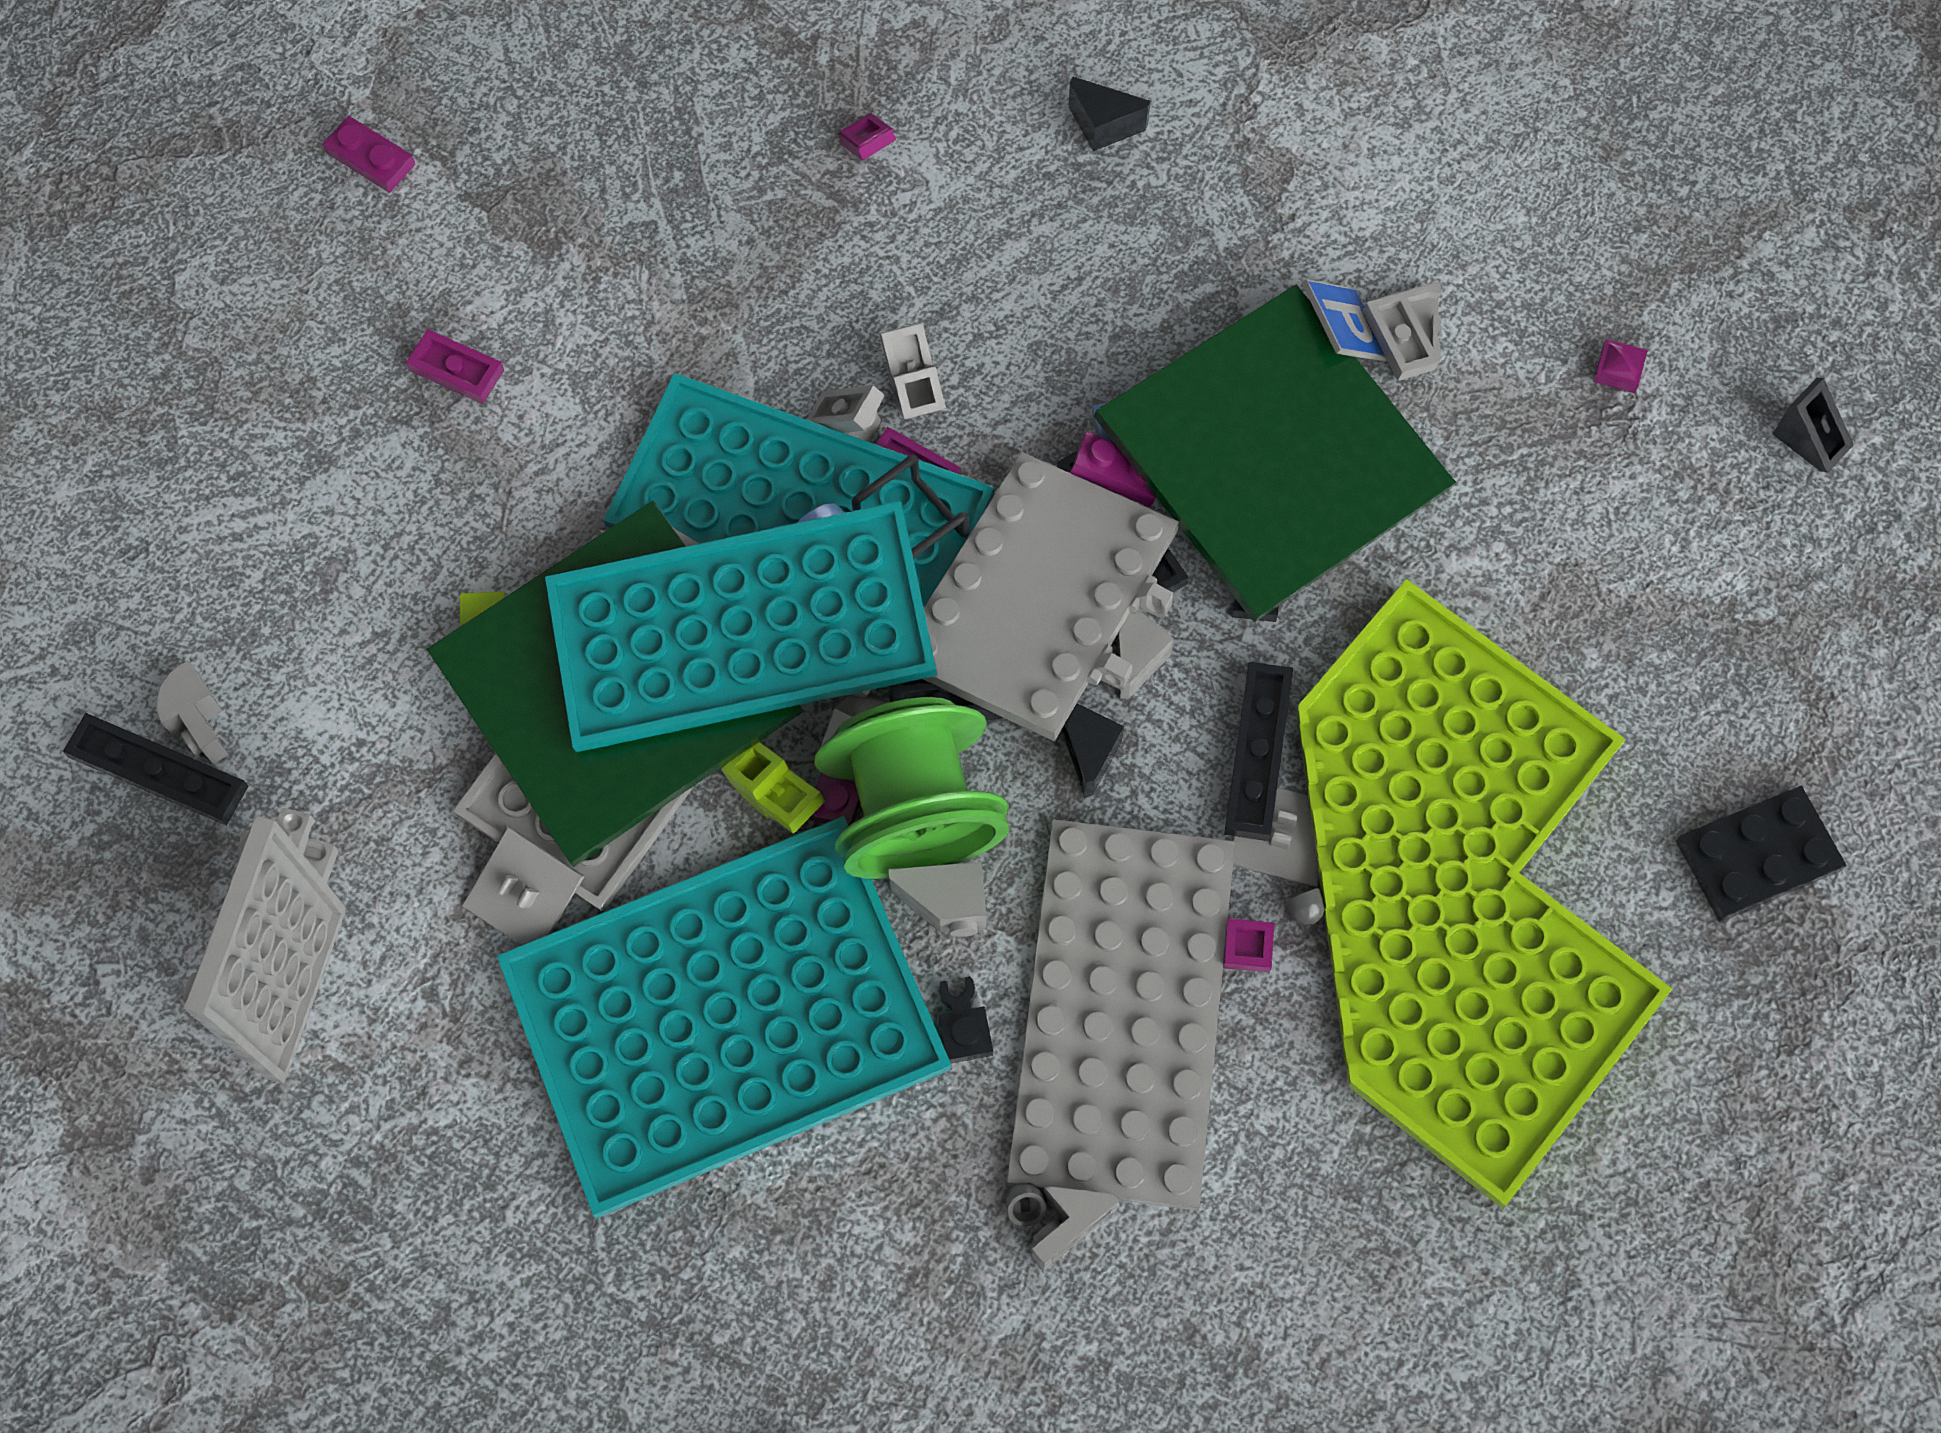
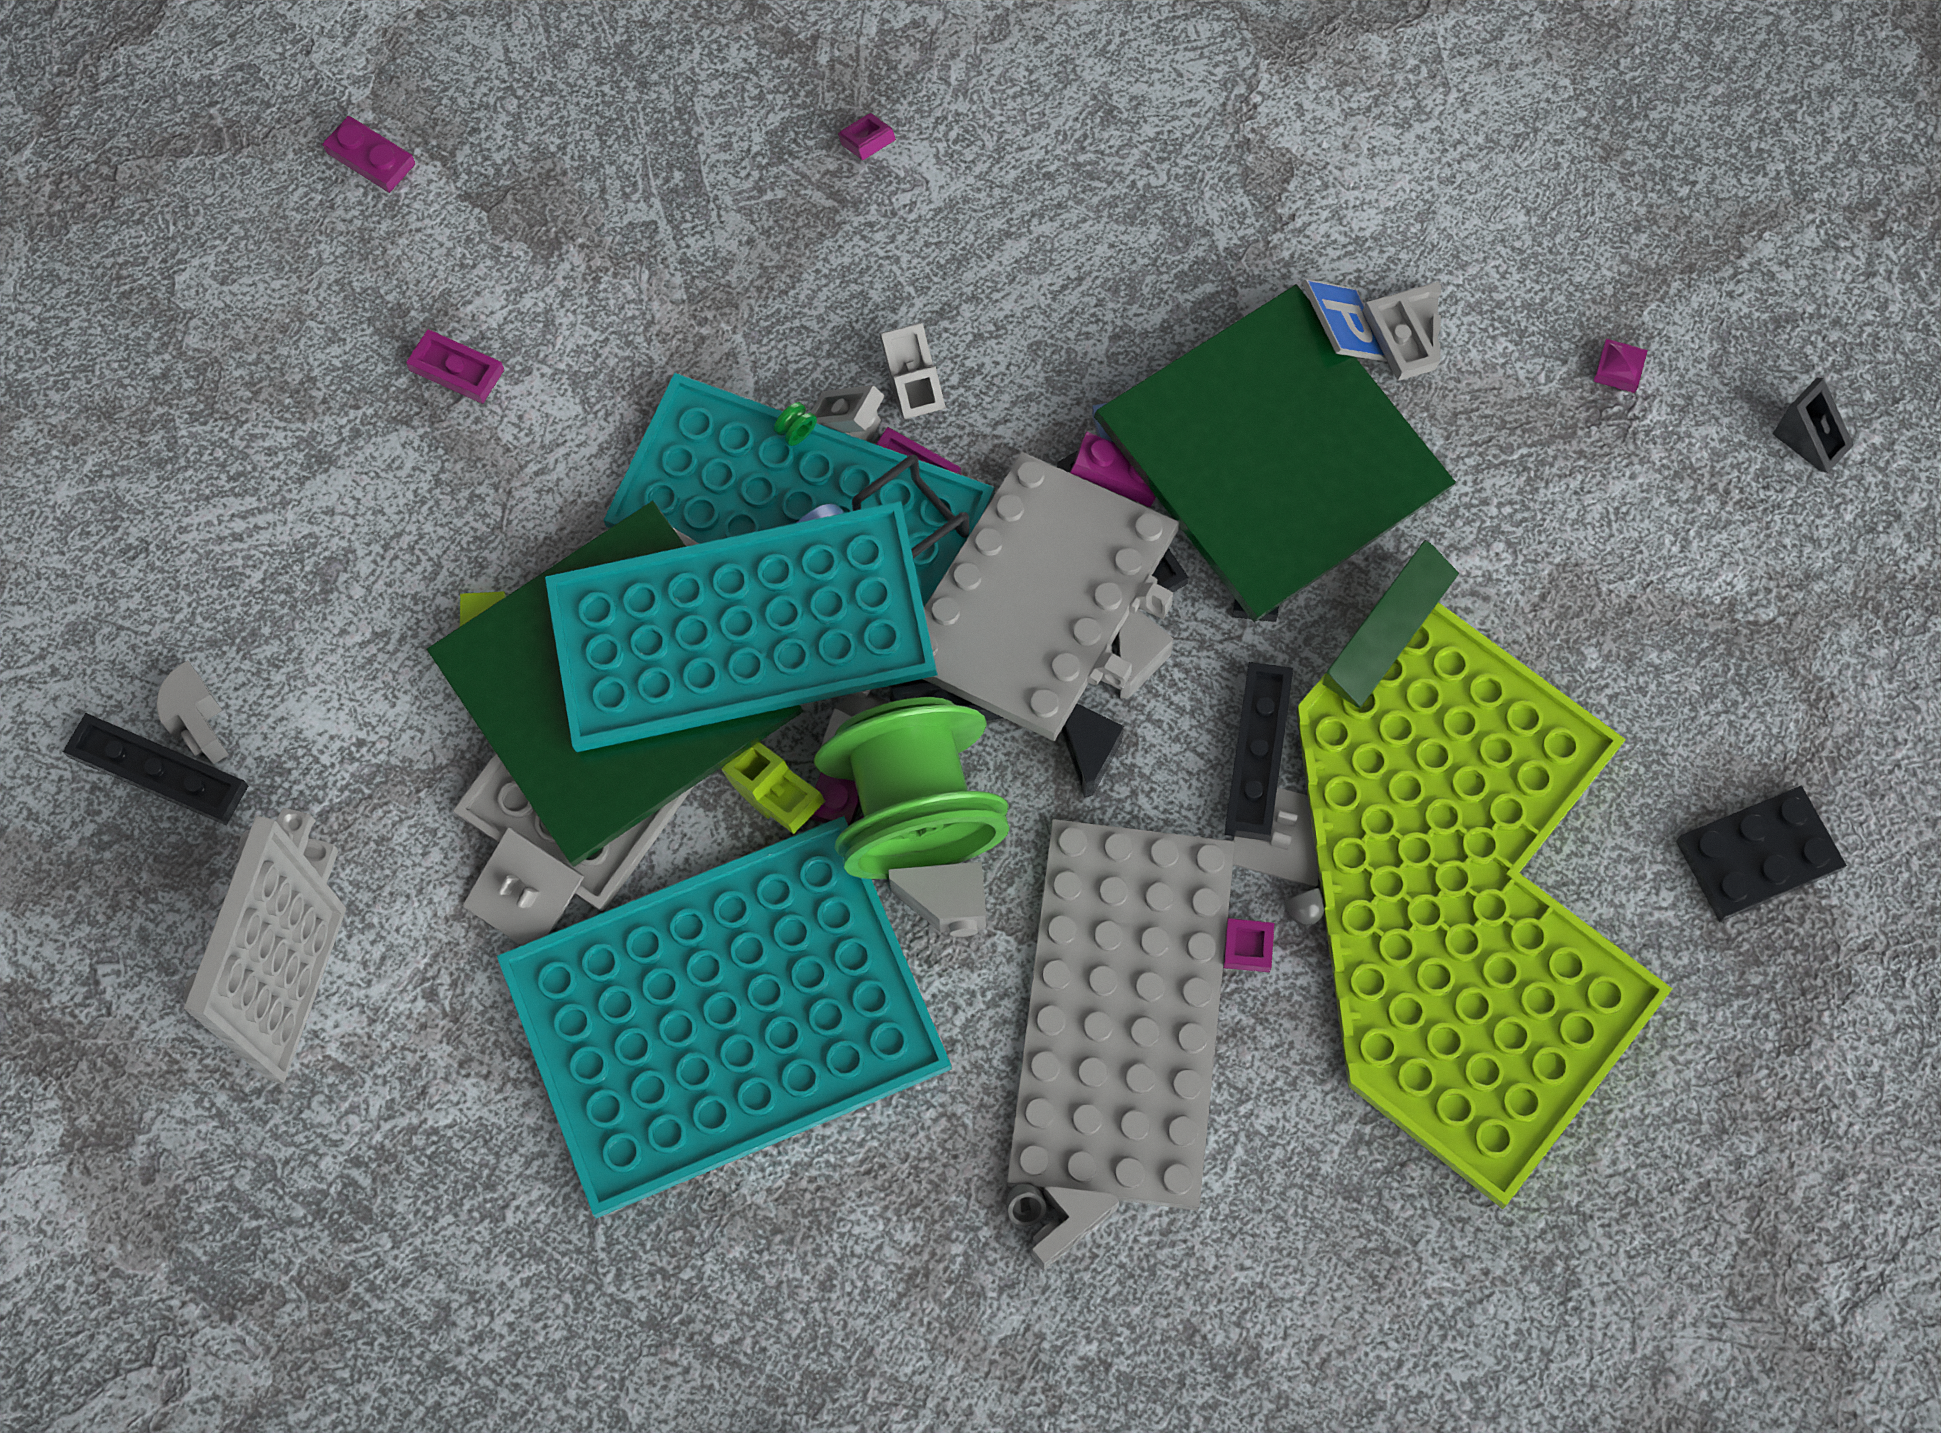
black plate [938,976,994,1064] -> none
black slope [1069,76,1151,151] -> none
none -> green bush [774,402,817,446]
none -> dark green slope [1322,540,1459,709]

